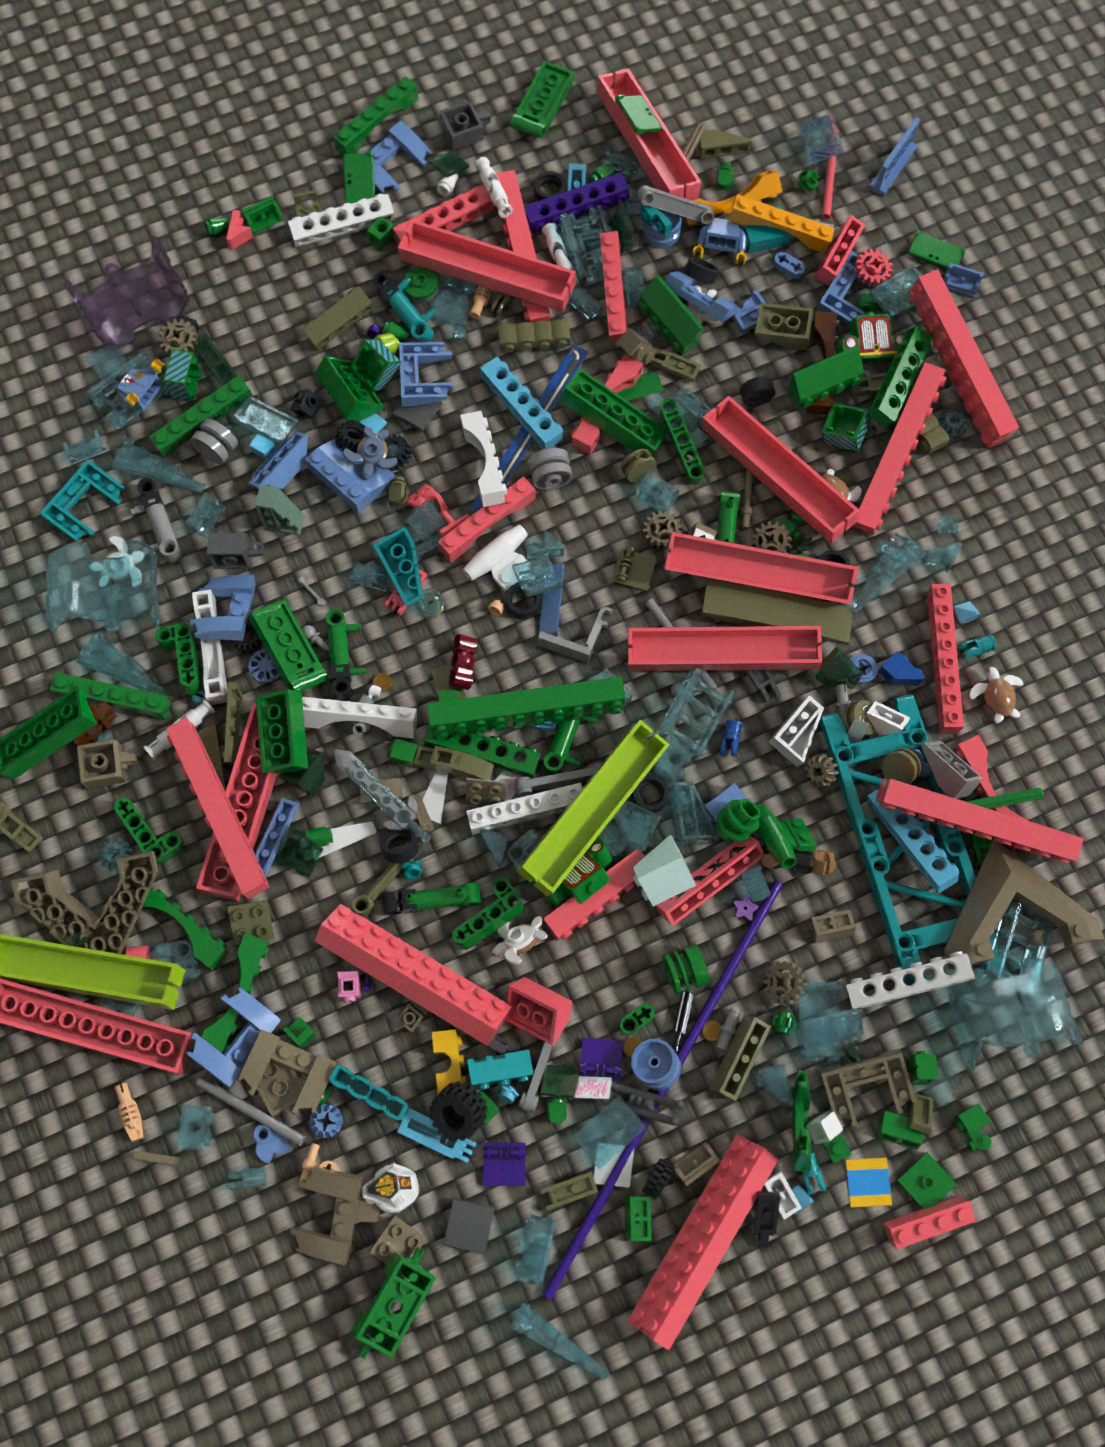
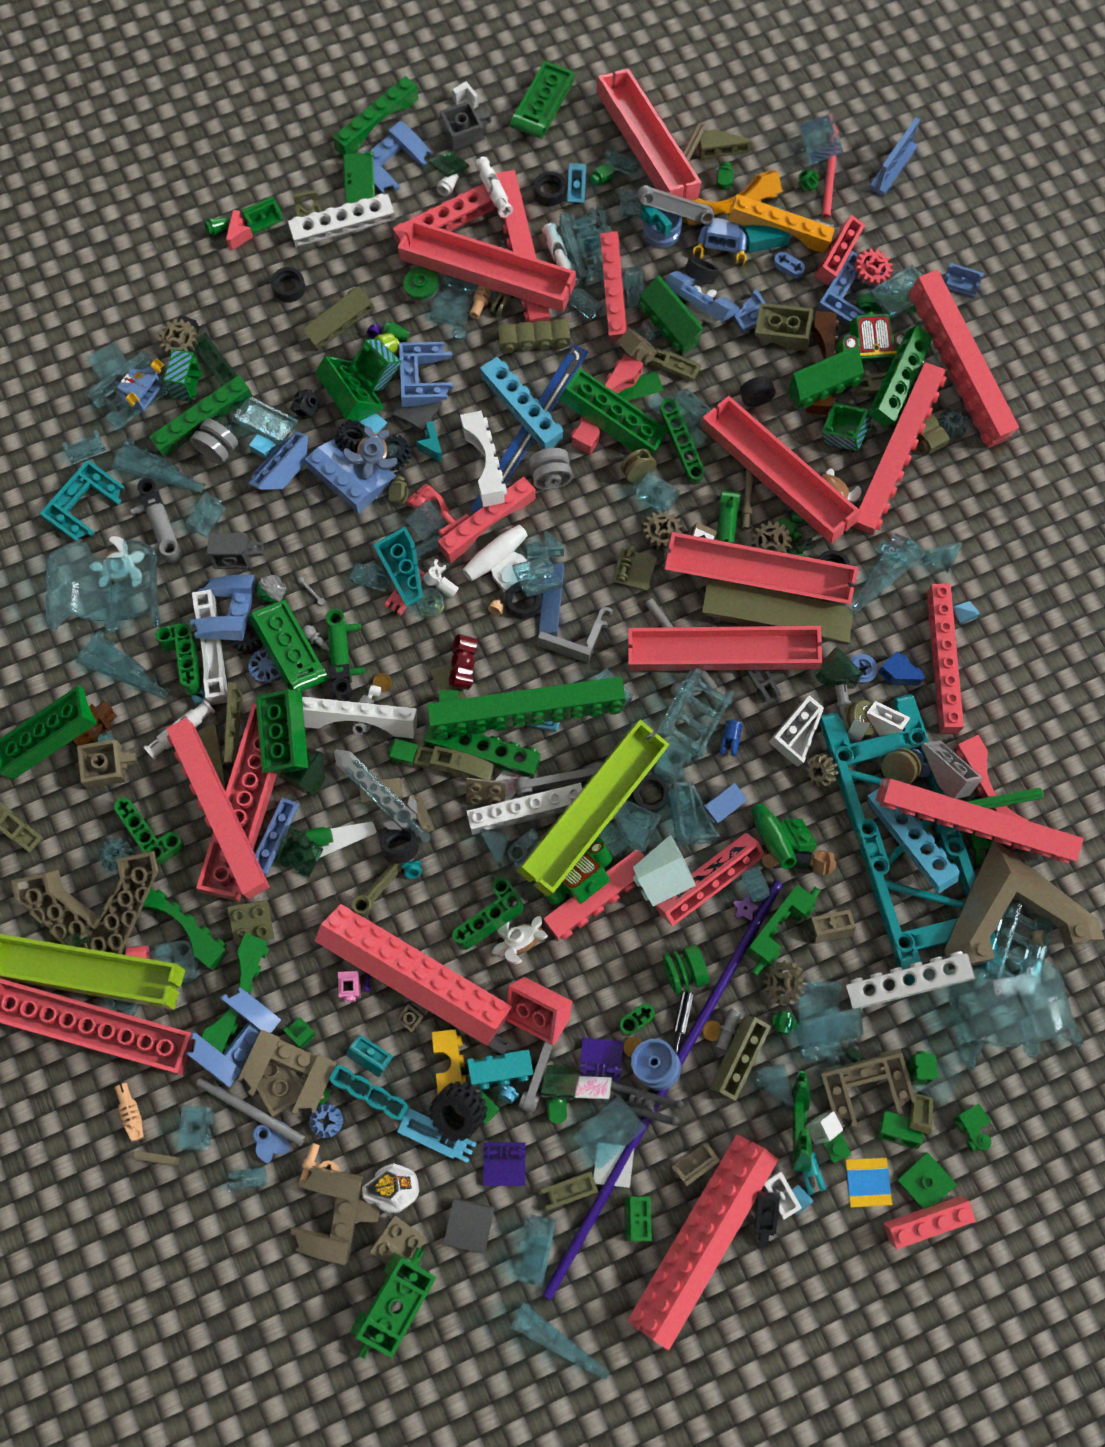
green arch [50,672,171,720] -> none
clear purple piece [63,235,189,347] -> none
sand green wedge [255,485,305,535] -> none
green brick [367,216,394,249] -> none
teal piece [373,272,436,342] -> none
green piece [382,883,481,915] -> none
white sticker [422,770,448,824] -> none
dark purple brick [524,172,630,233] -> none
green piece [544,716,597,775] -> none
clear green slope [604,203,634,254] -> none
door [615,95,663,135] -> none
black tyre [642,1158,675,1200] -> none
green piece [715,799,762,842] -> none
green door [908,230,966,269] -> none
clear light blue tile [938,515,958,535] -> none
teal hinge [958,634,997,659] -> none
animal [969,667,1023,724] -> none
none -> light grey piece [256,575,287,603]
none -> black tyre [271,267,306,302]
none -> teal slope [346,1034,393,1077]
none -> teal slope [416,421,442,462]
none -> white bar [423,559,459,599]
none -> white panel [452,82,478,109]
none -> green brick [745,884,821,976]

